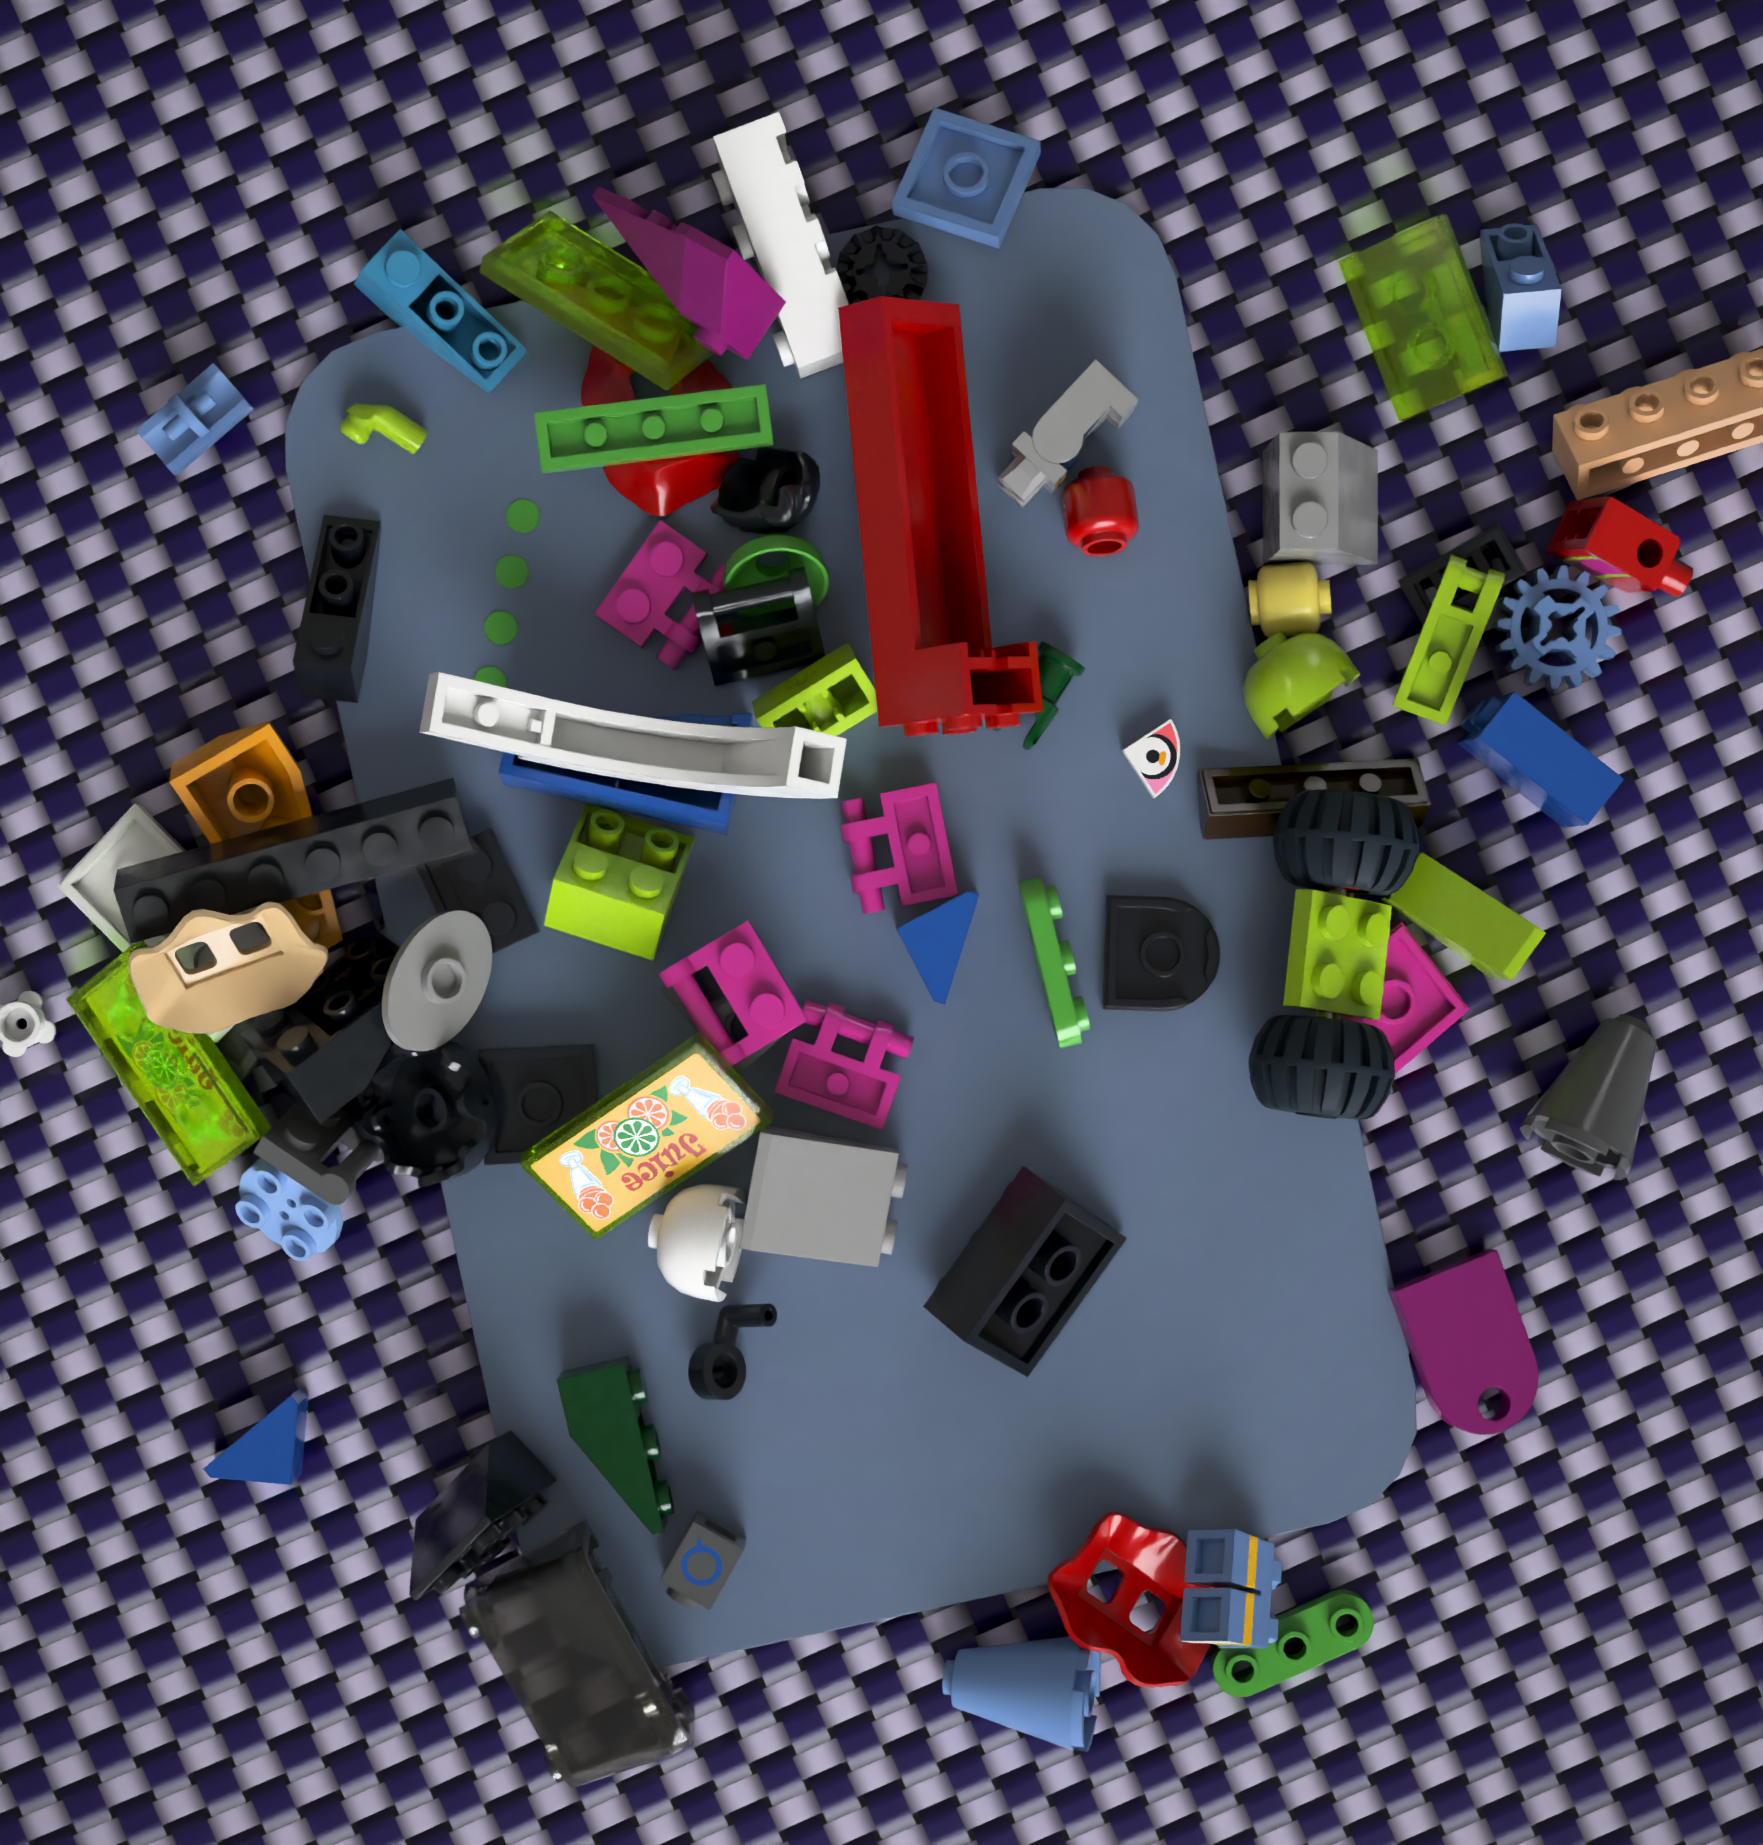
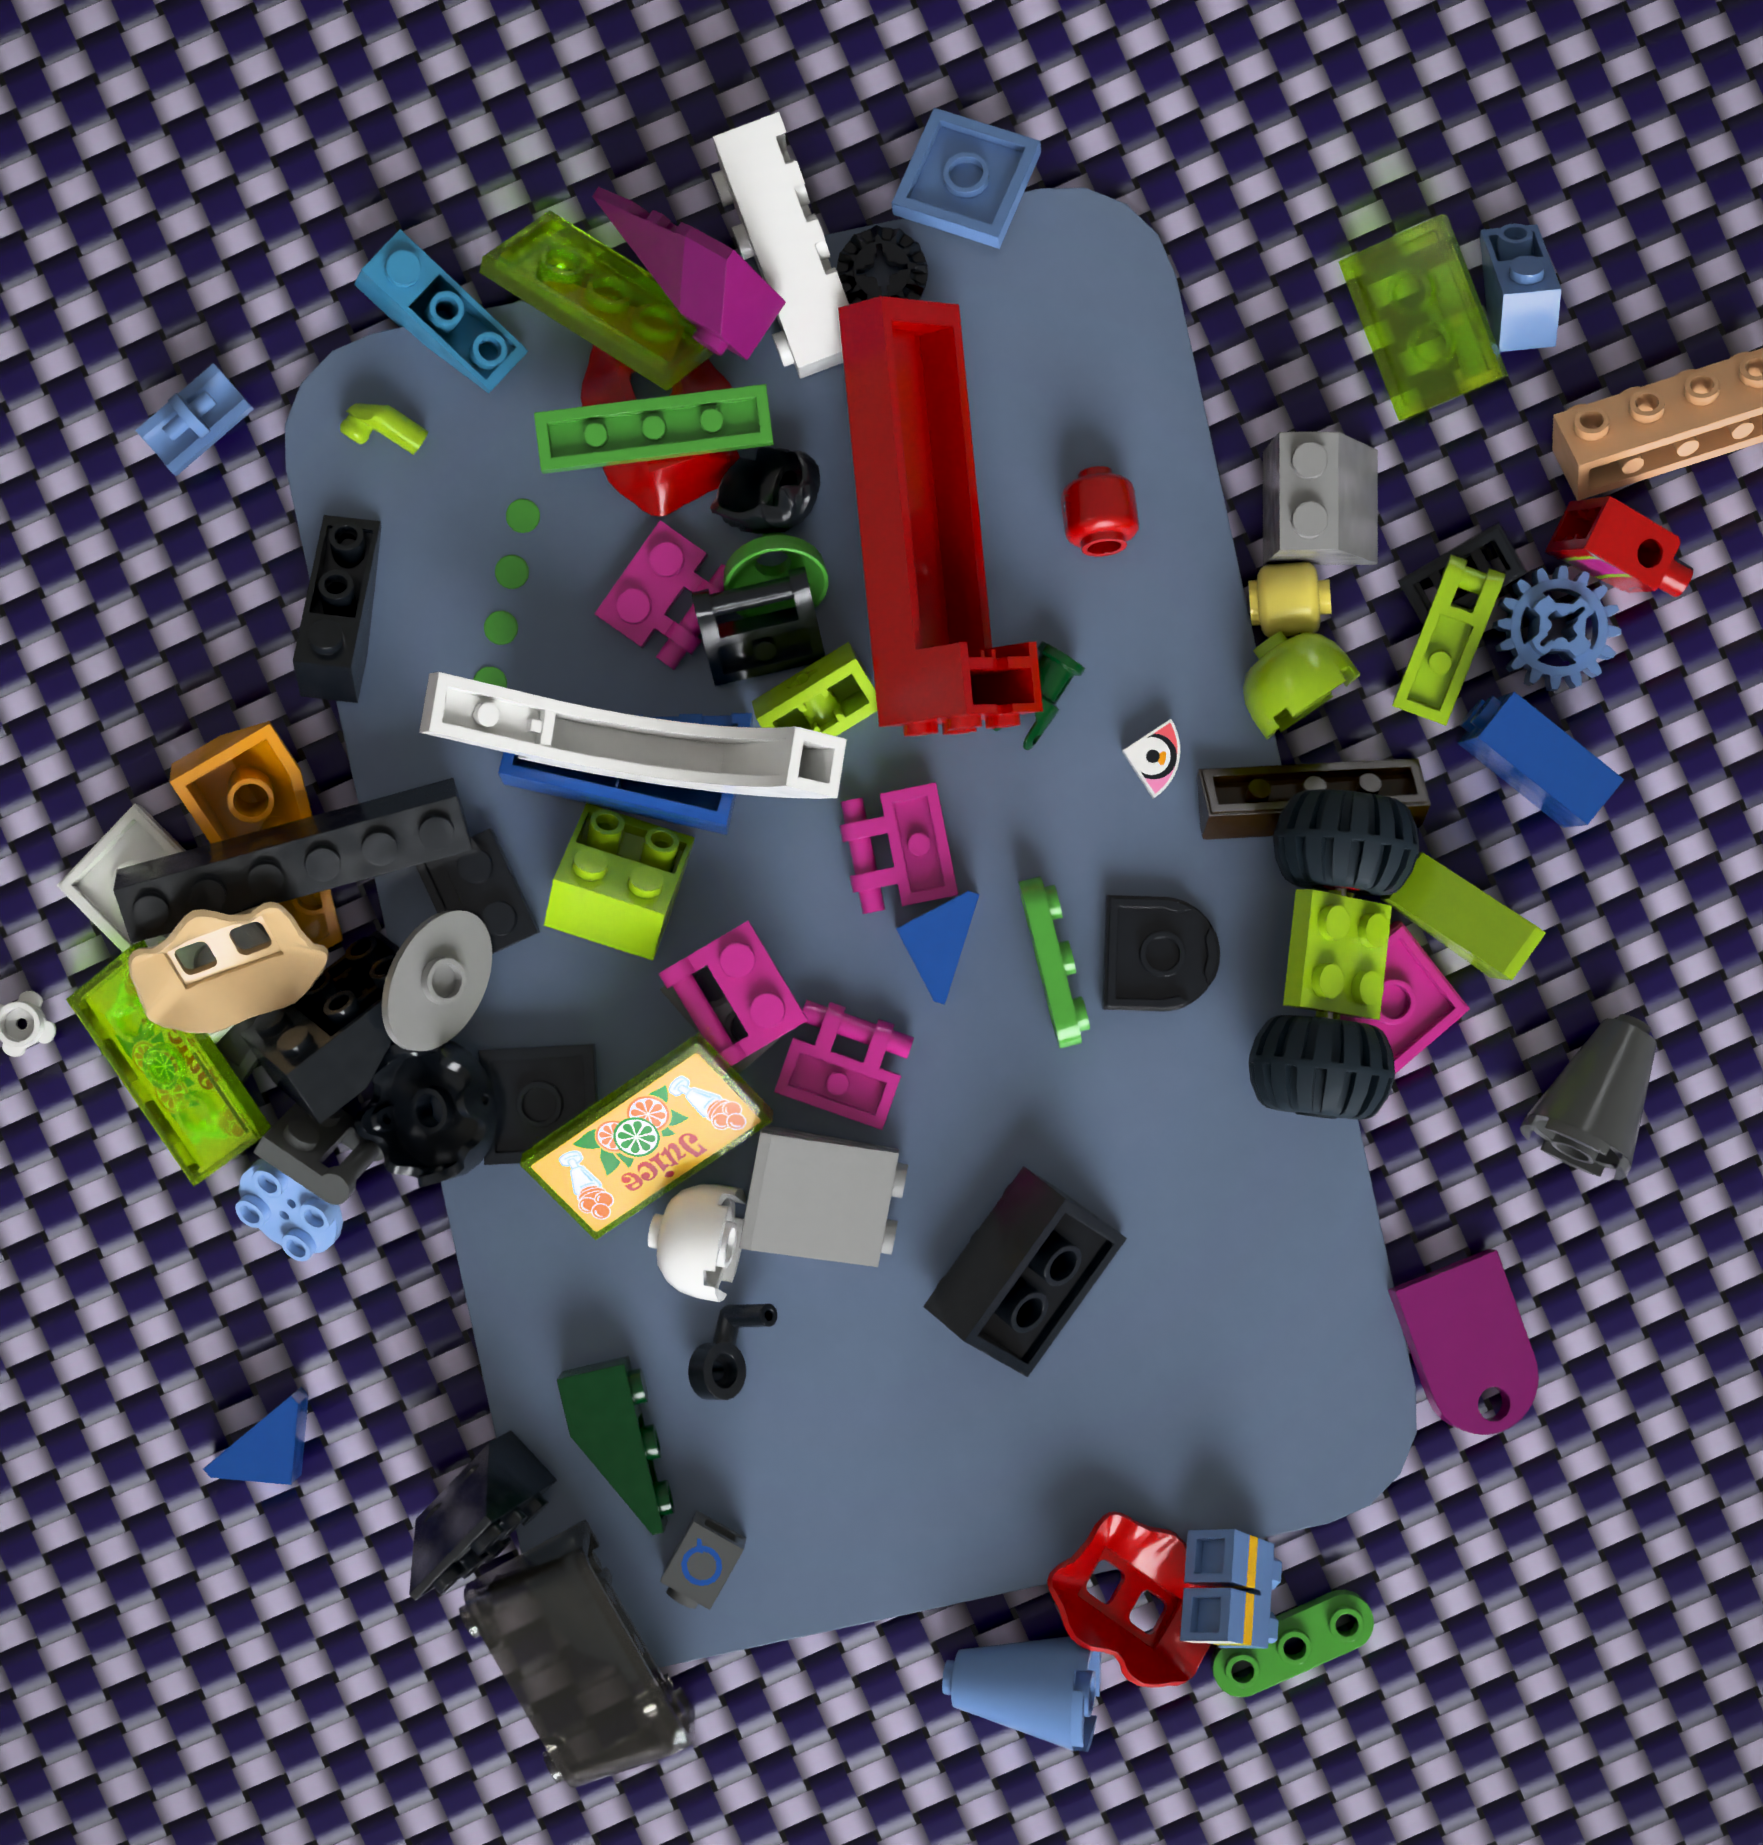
light grey hips [997,359,1139,509] -> none

